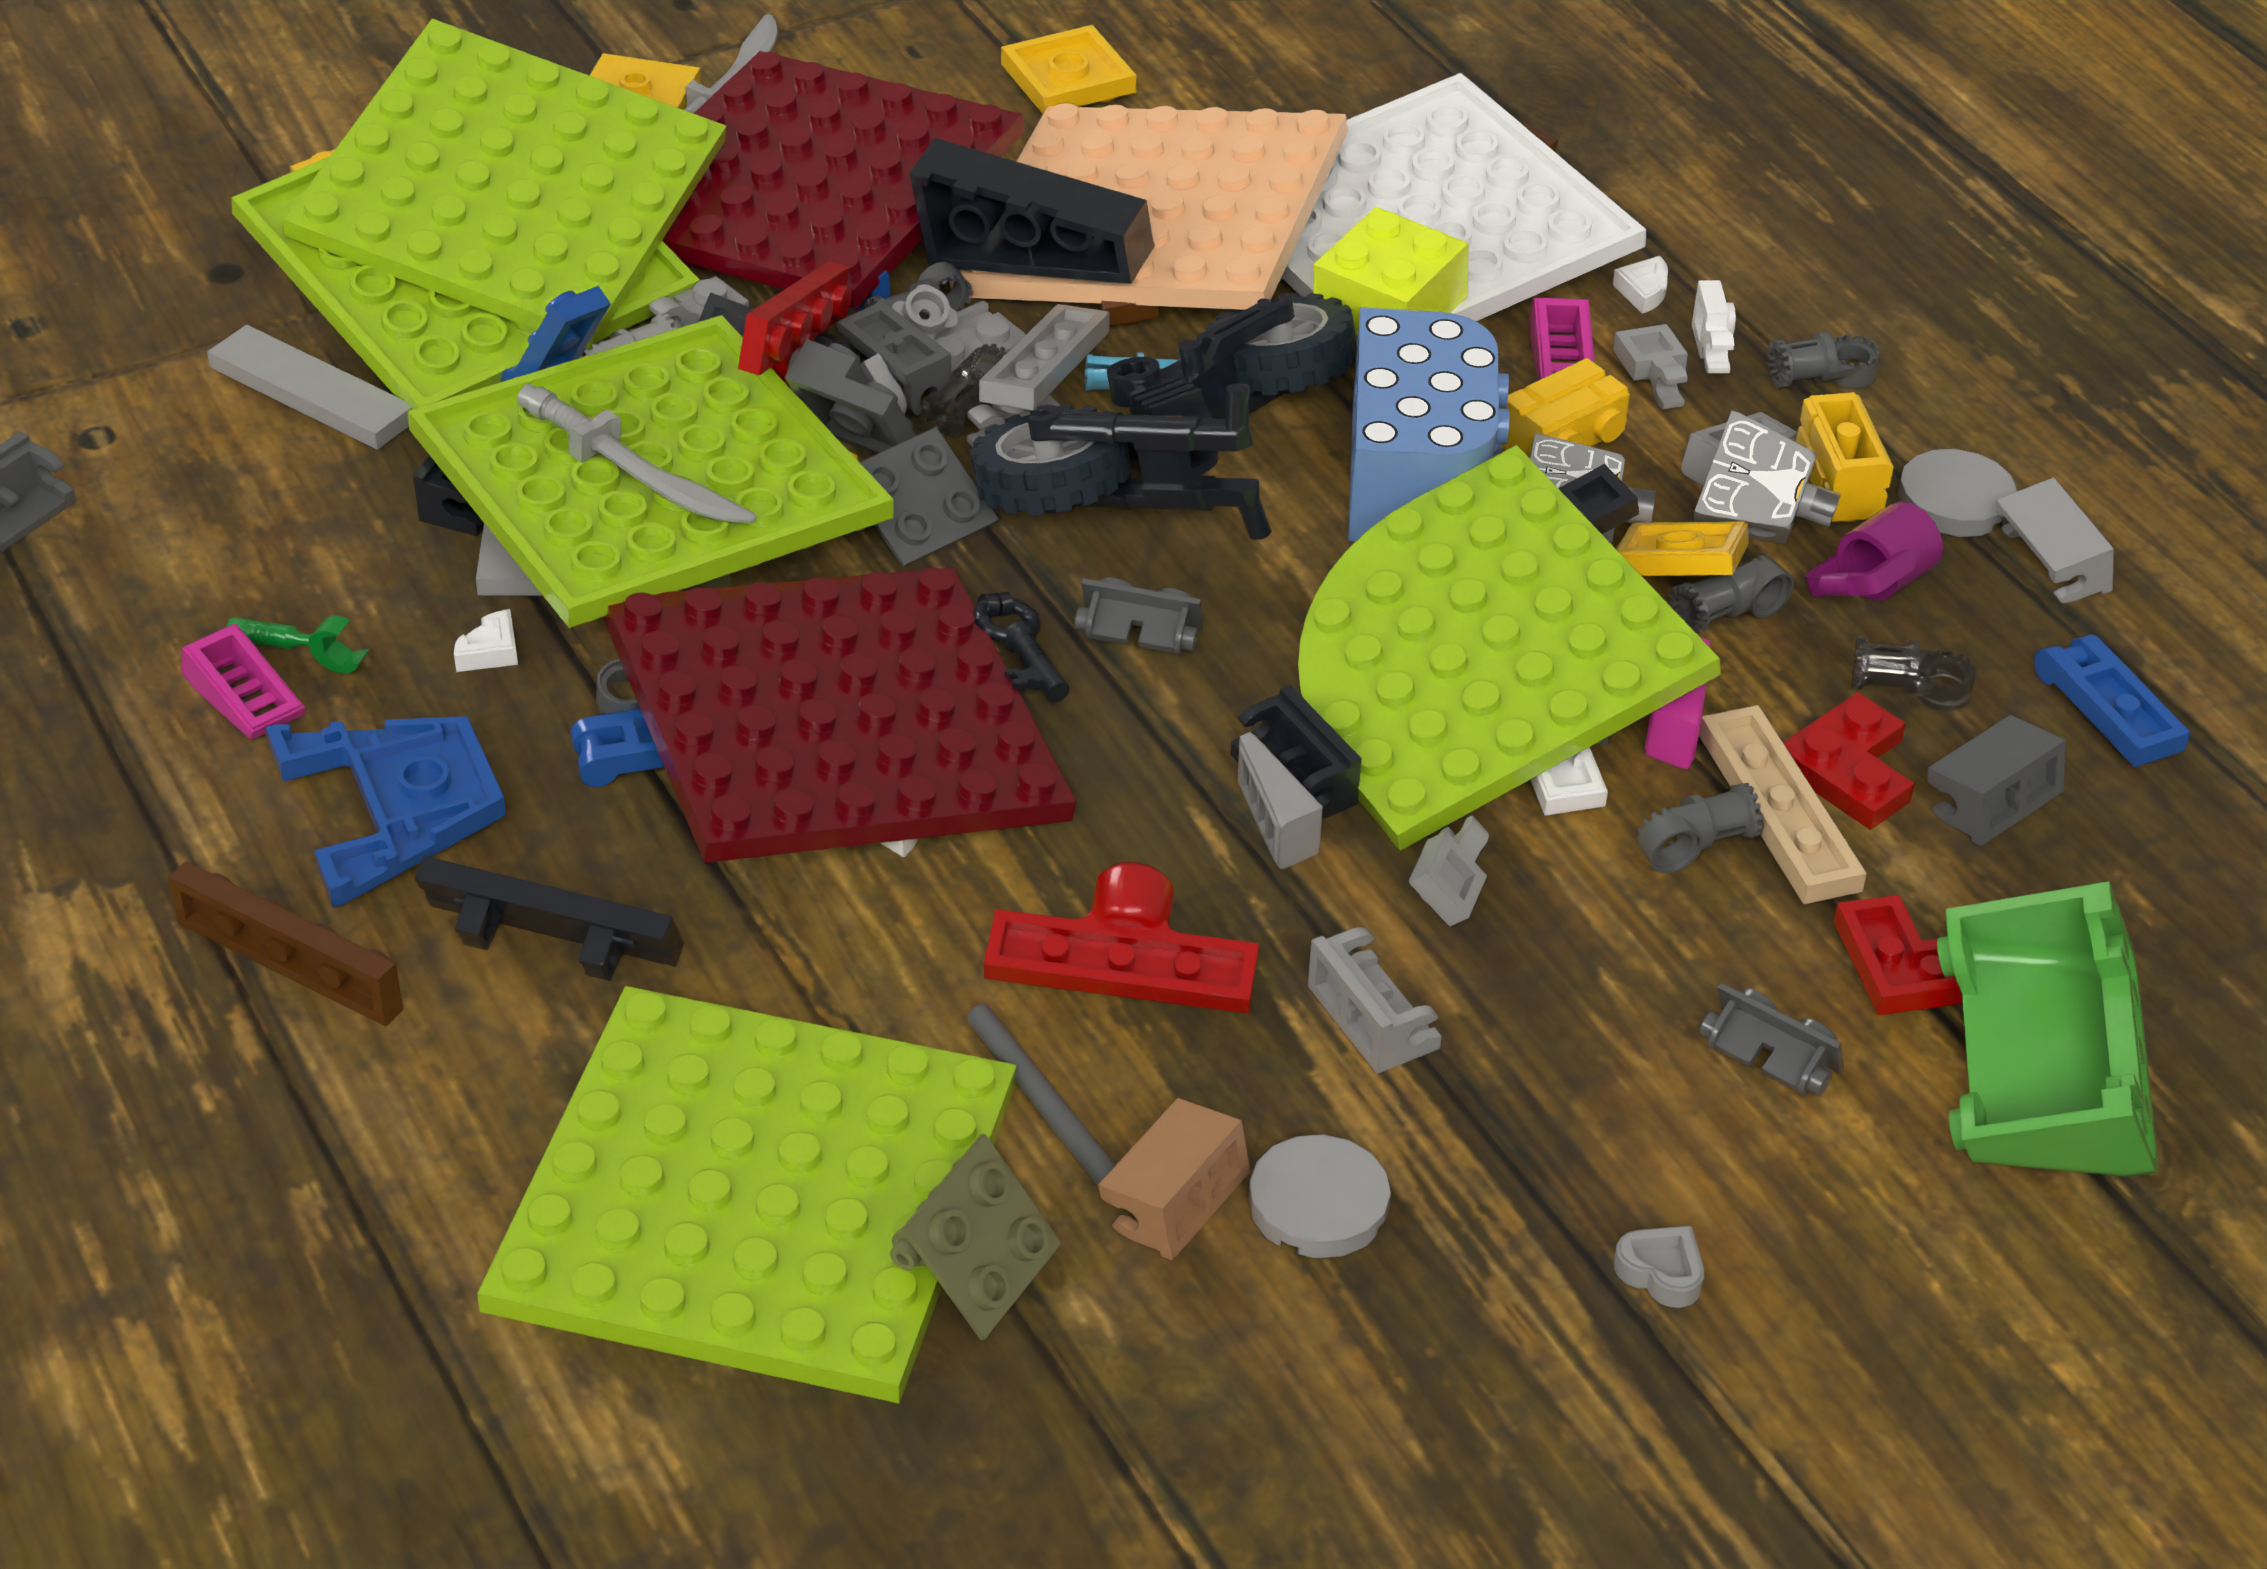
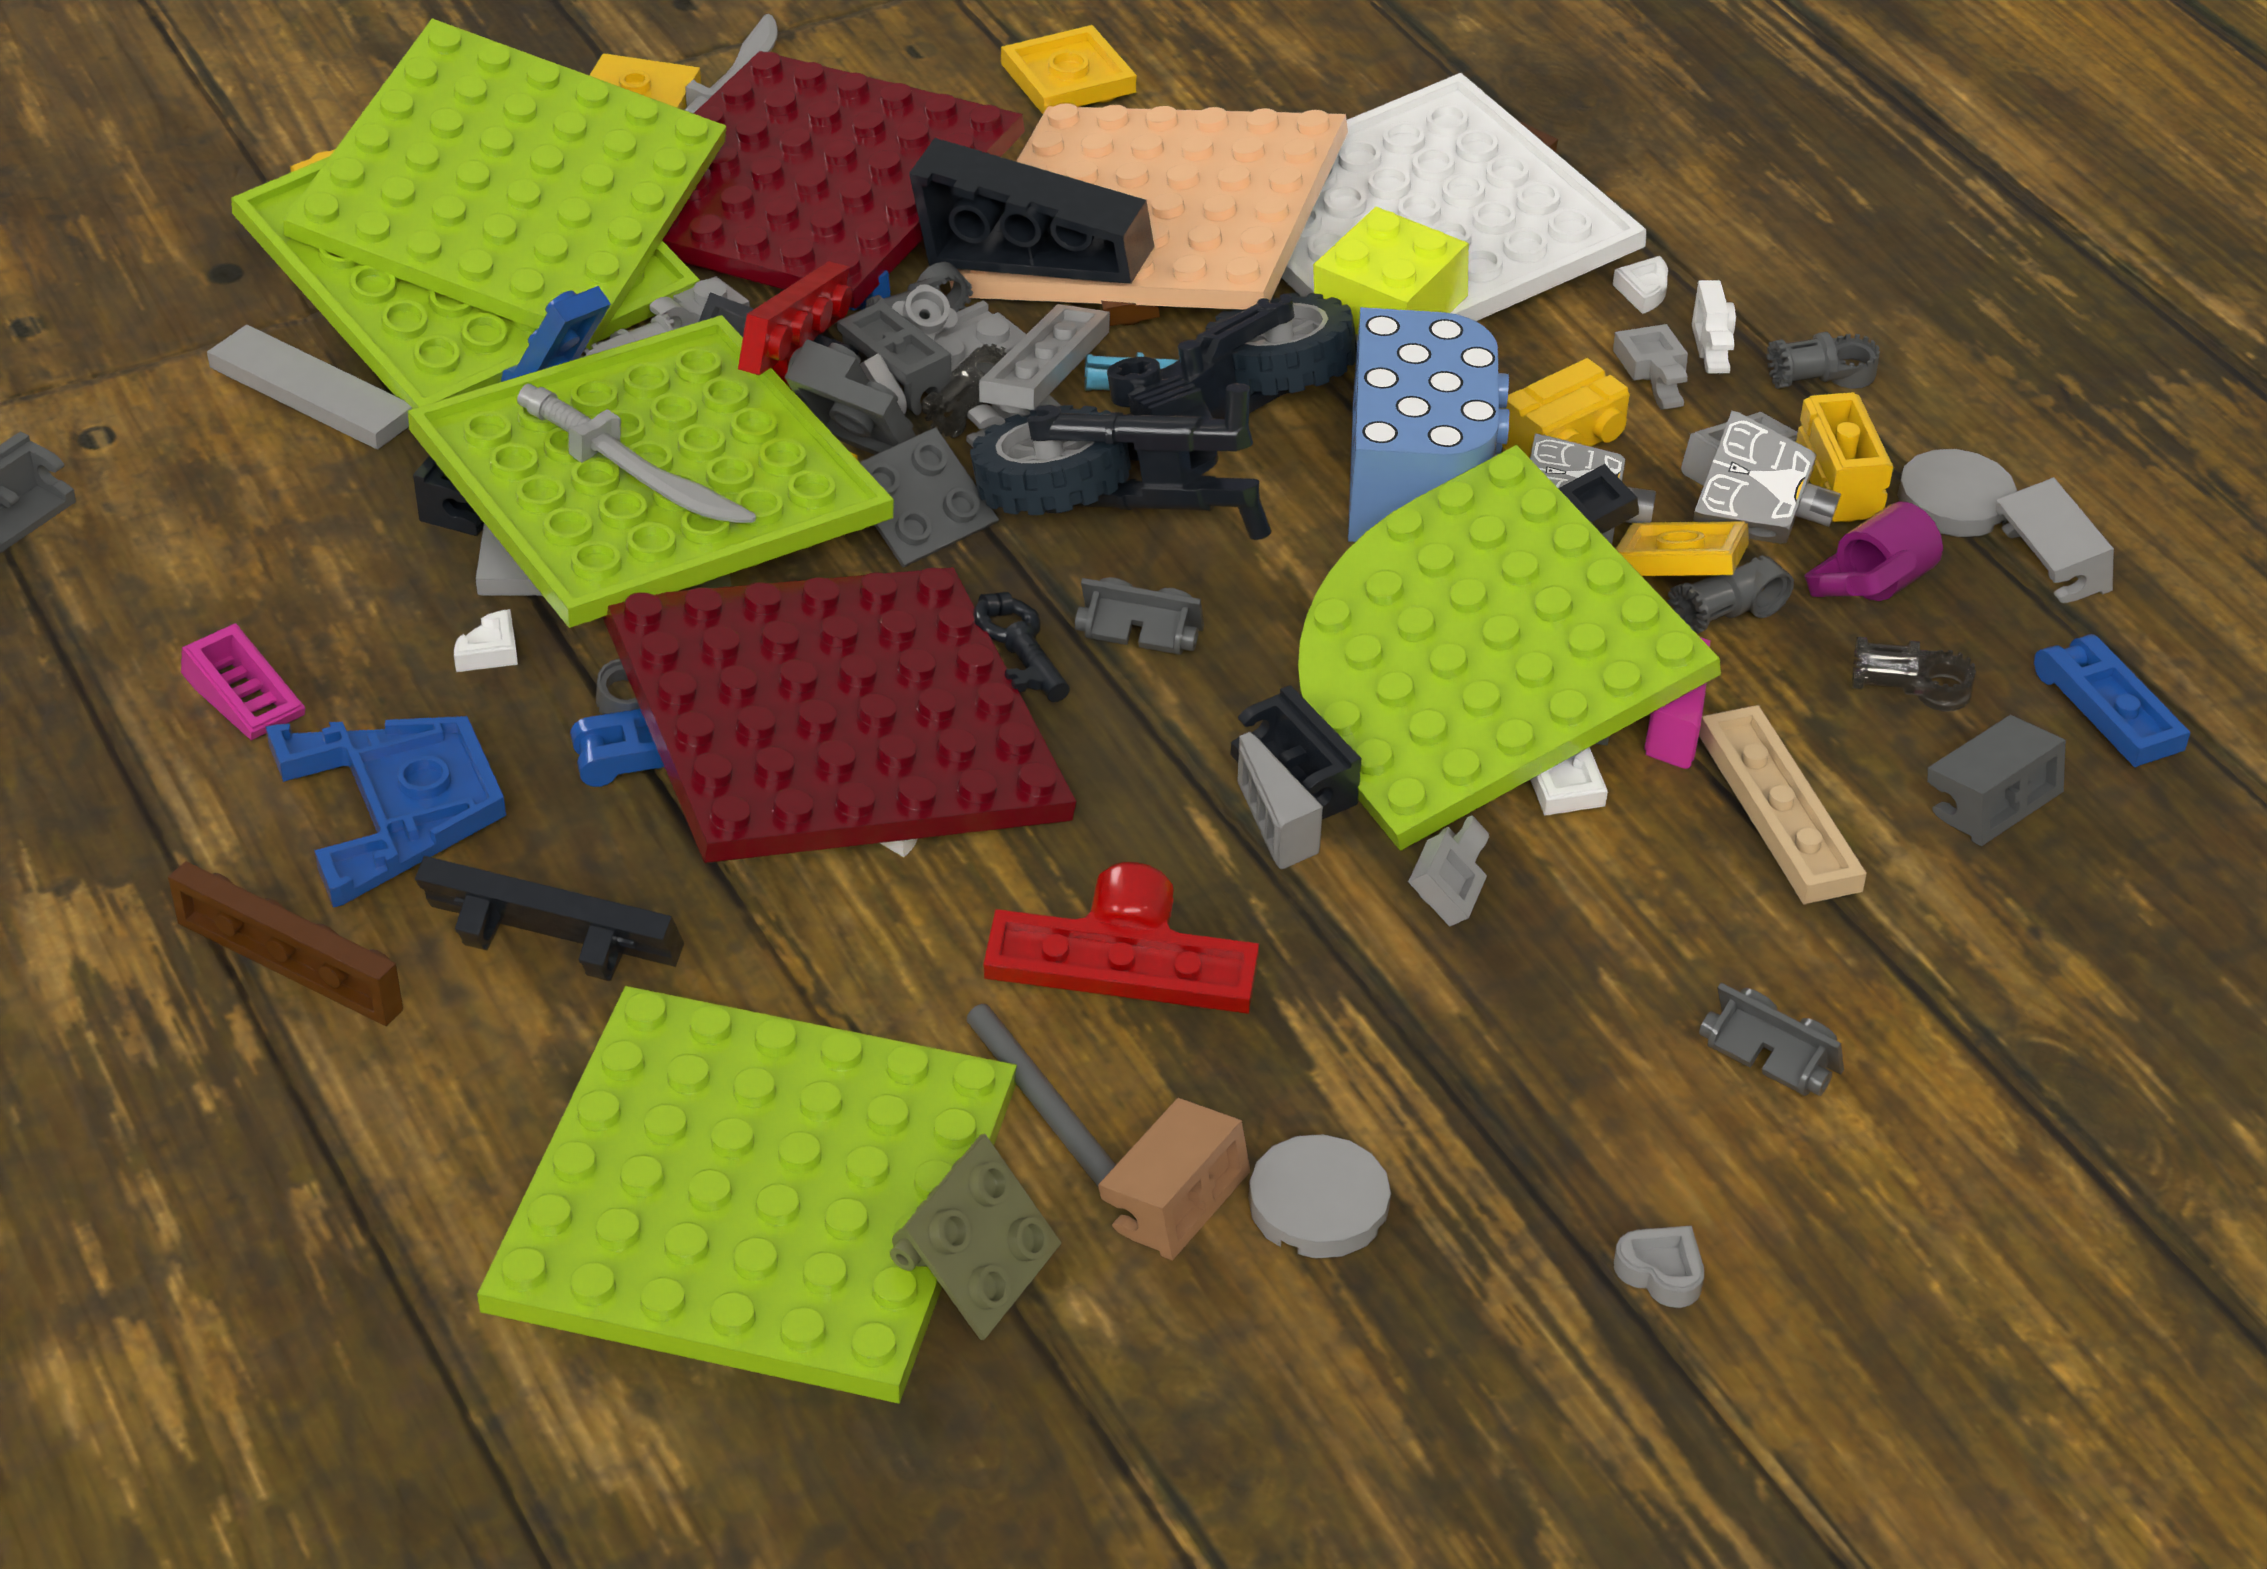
green piece [226,616,370,674] -> none
light grey hinge [1308,927,1442,1074] -> none
dark pink slope [1528,298,1595,381] -> none
dark grey connector [1636,783,1763,873] -> none
red plate [1783,692,1915,830] -> none
red plate [1833,895,1963,1015] -> none
bright green windscreen [1937,881,2158,1177] -> none

